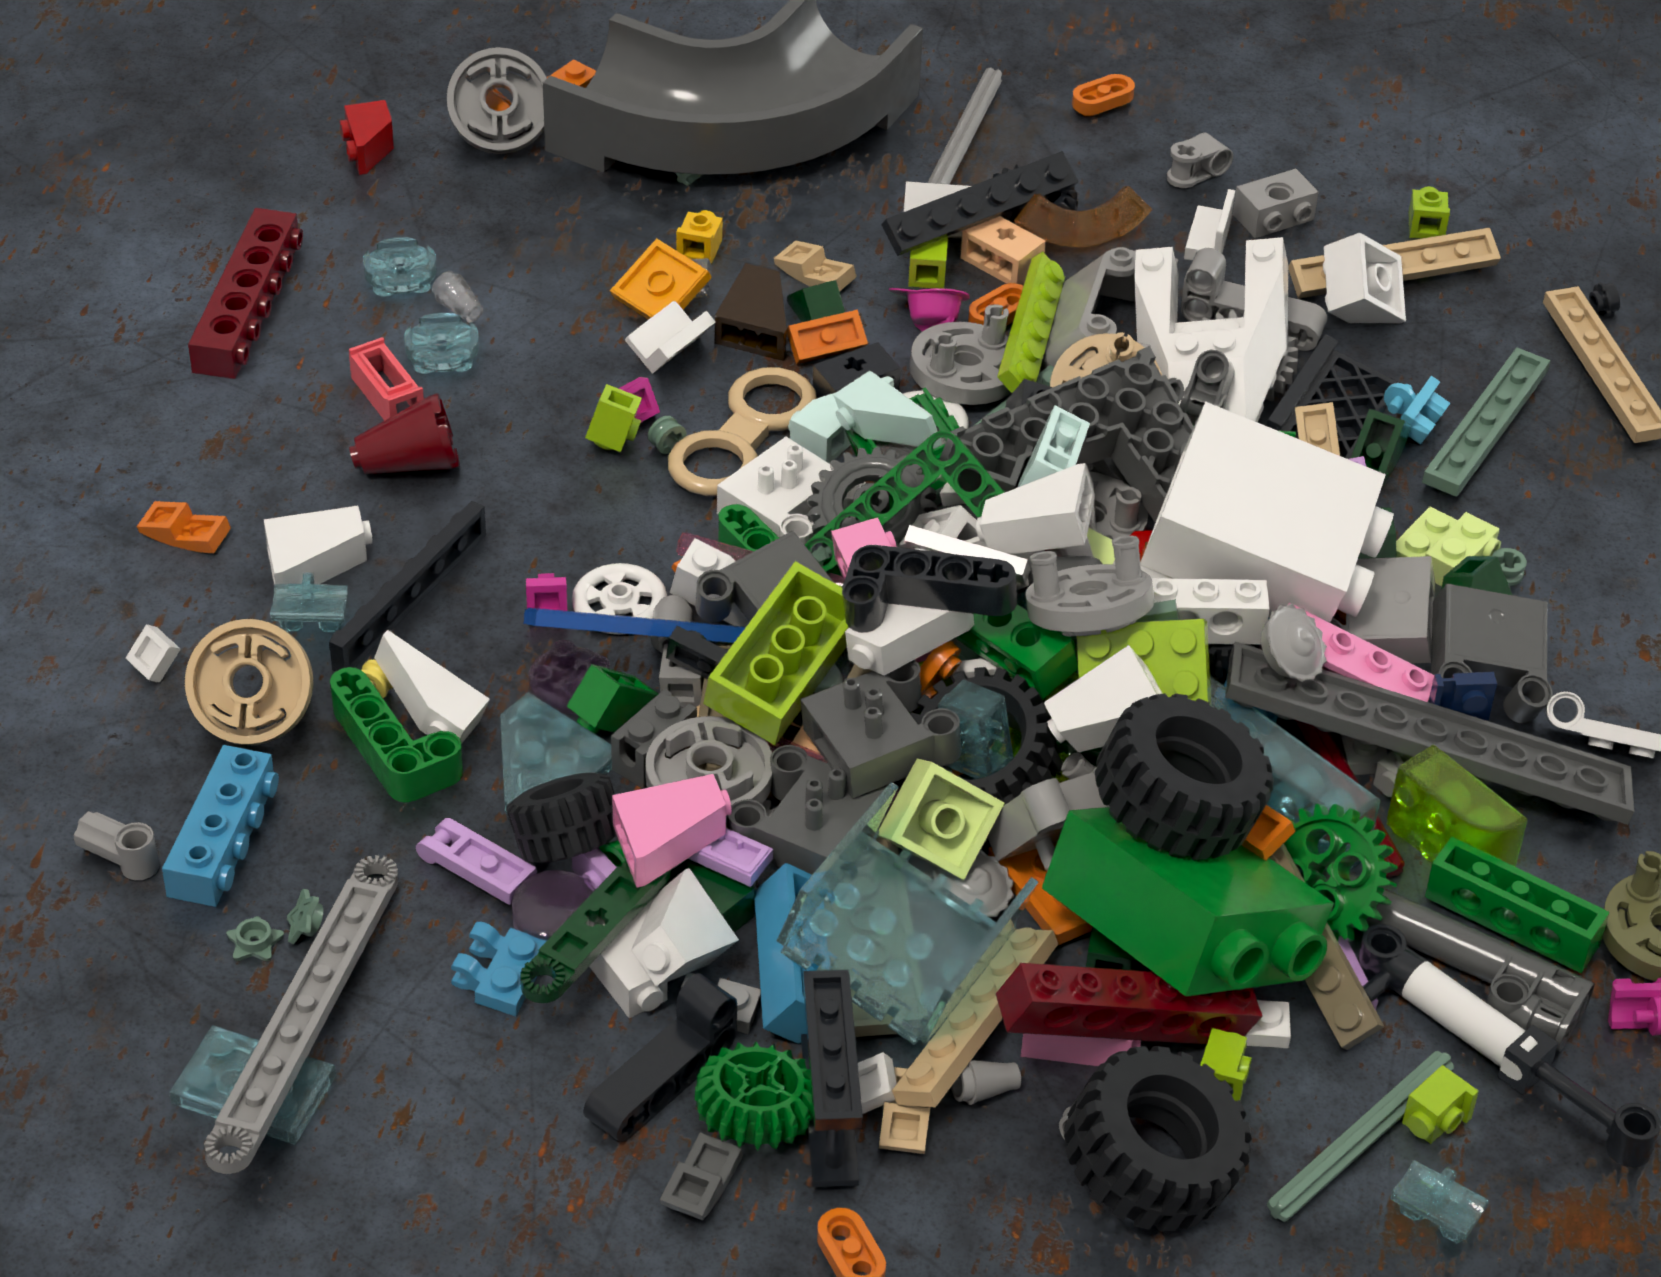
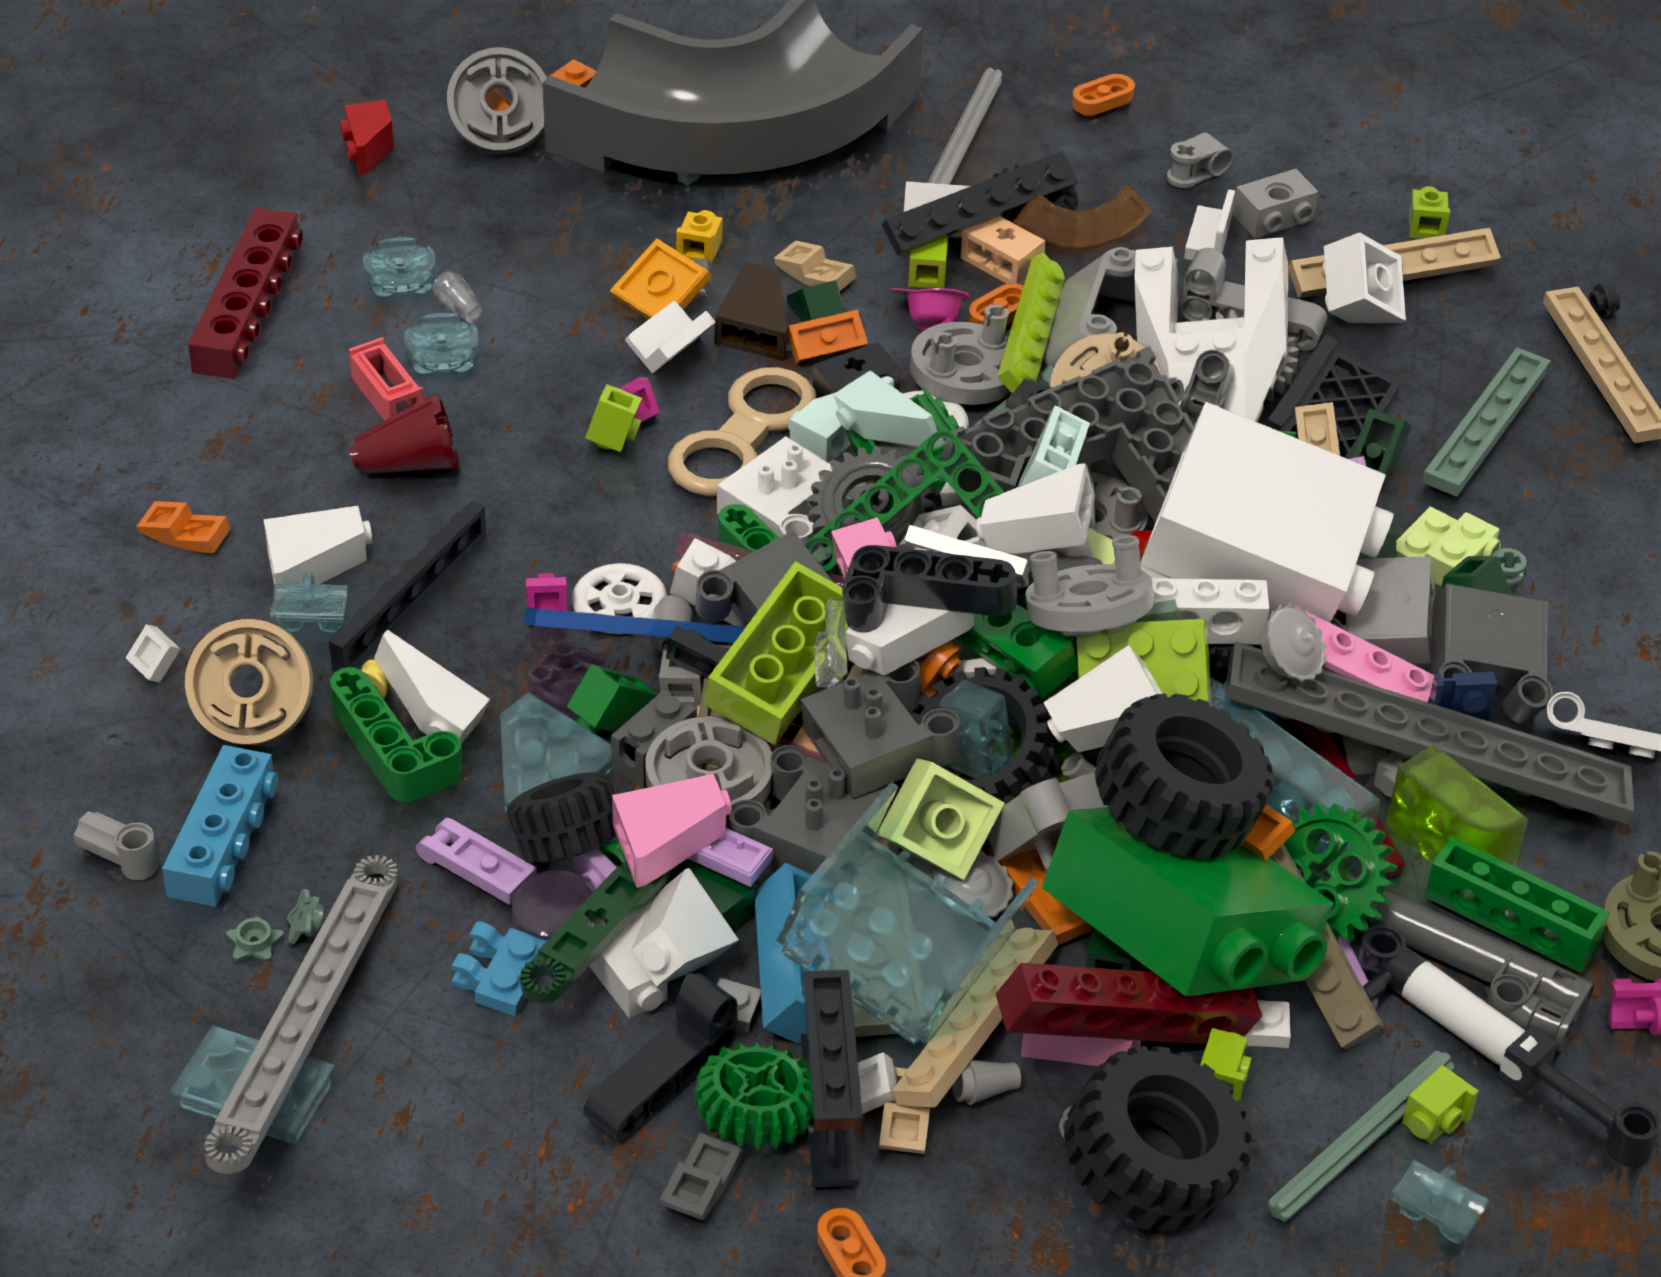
sand green bush [648,415,686,454] -> none
medium azure hips [1384,375,1450,445] -> none
none -> clear tile [814,598,847,688]

